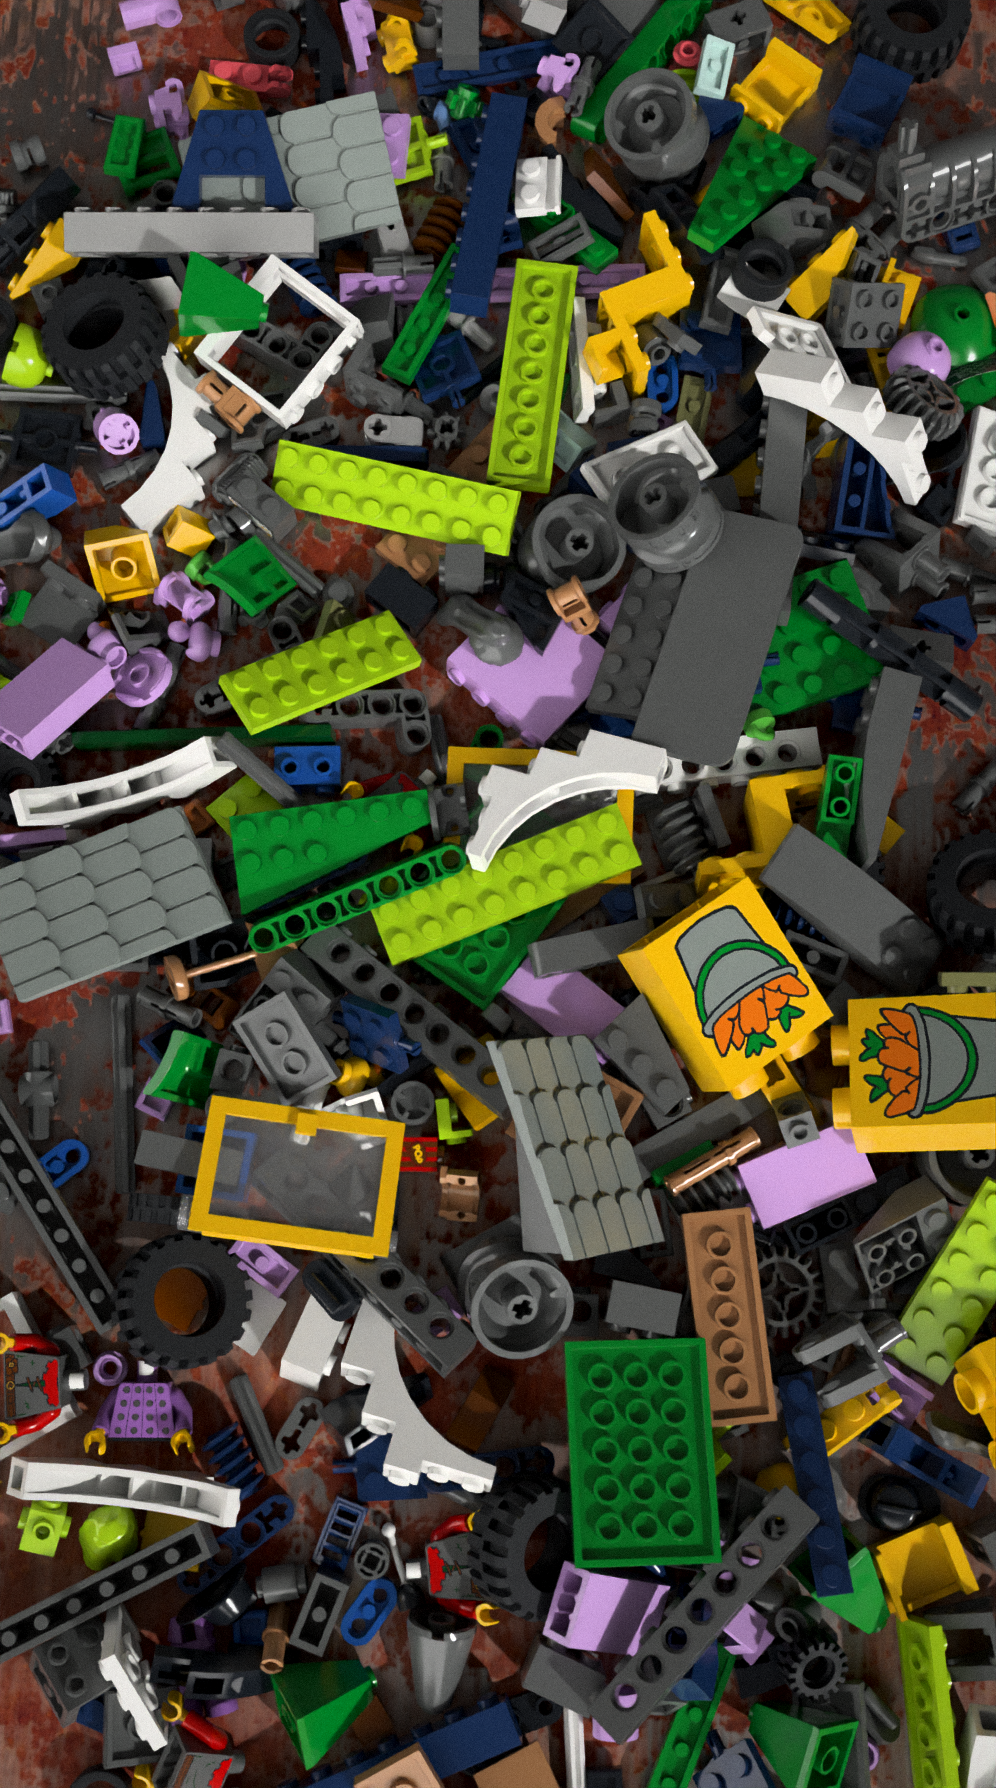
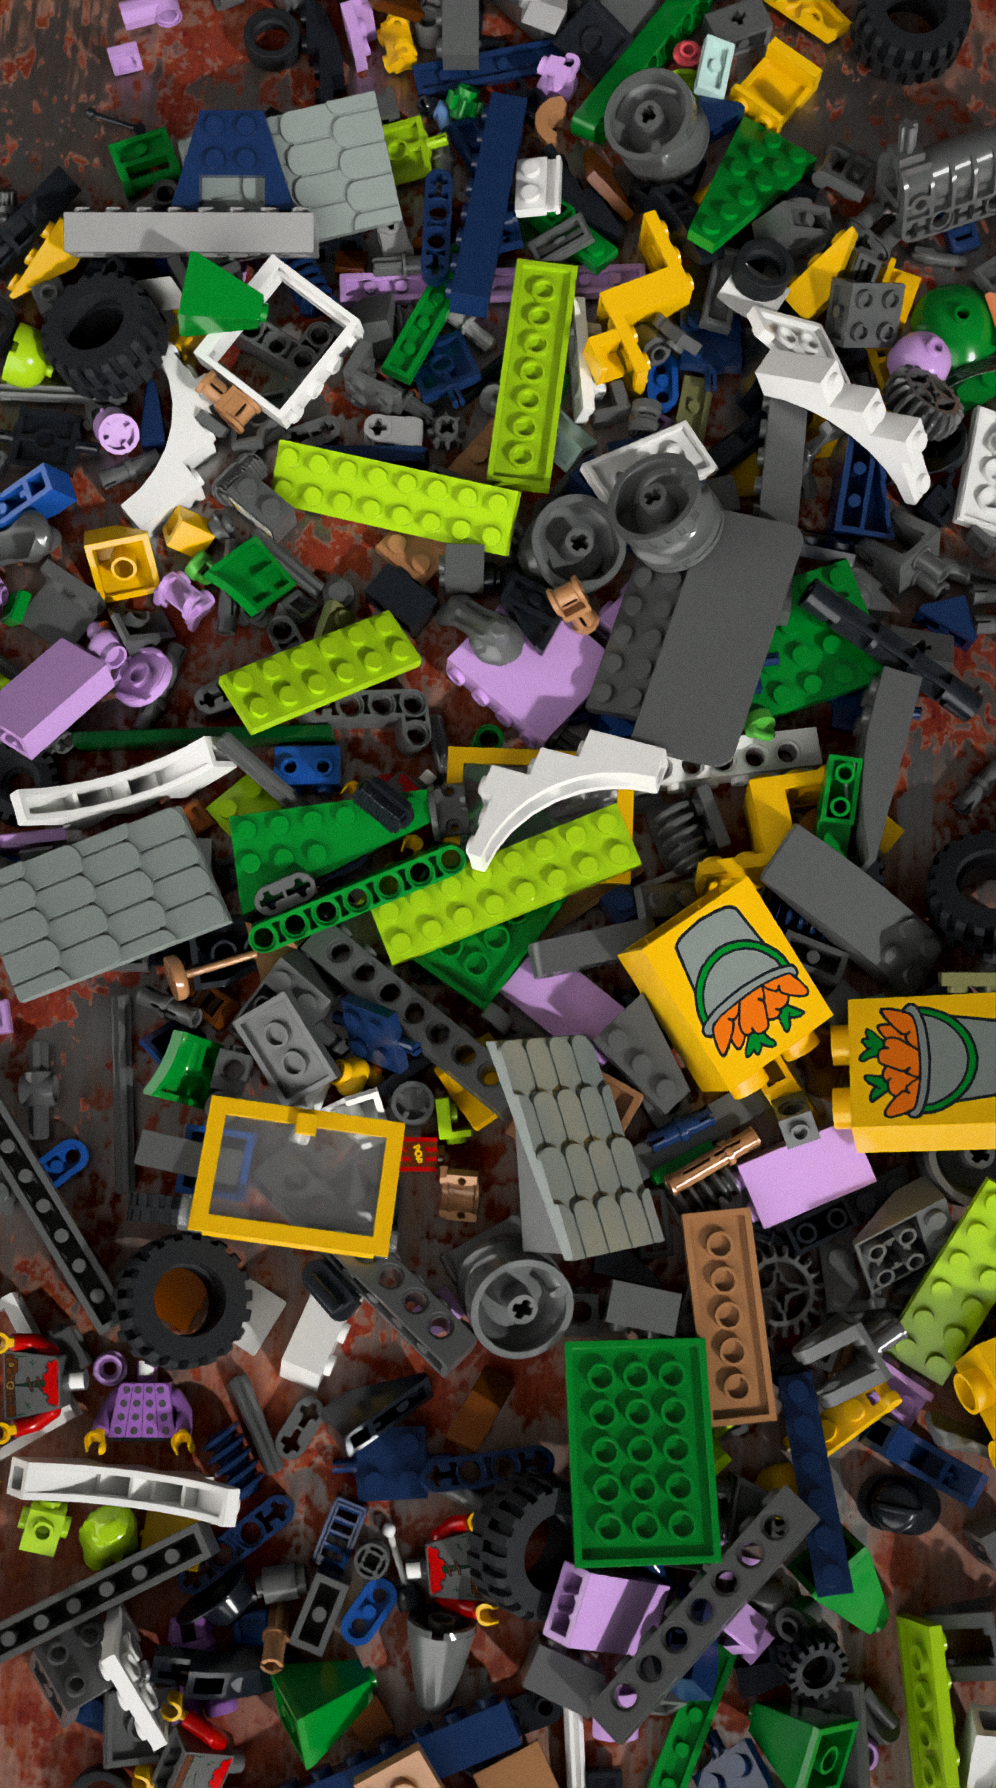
dark grey wheel [8,133,48,173] -> none
green plate [103,114,148,179] -> none
lavender tile [134,1077,176,1122] -> none
lavender piece [148,78,190,141] -> none
lavender animal [168,618,221,662] -> none
yellow slope [187,70,264,121] -> none
coral hinge [209,60,294,99] -> none
dark grey tile [227,507,255,538] -> none
lavender plate [227,1240,301,1298] -> none
white arch [341,1298,497,1493] -> none
lavender plate [380,113,411,179] -> none
dark grey pin [564,56,602,117] -> none
dark blue panel [825,52,914,152] -> none
yellow panel [866,1514,980,1622] -> none
none -> dark grey beam [254,870,316,916]
none -> black piece [351,775,414,833]
none -> dark blue beam [421,168,453,287]
none -> dark blue pin [645,1105,716,1153]

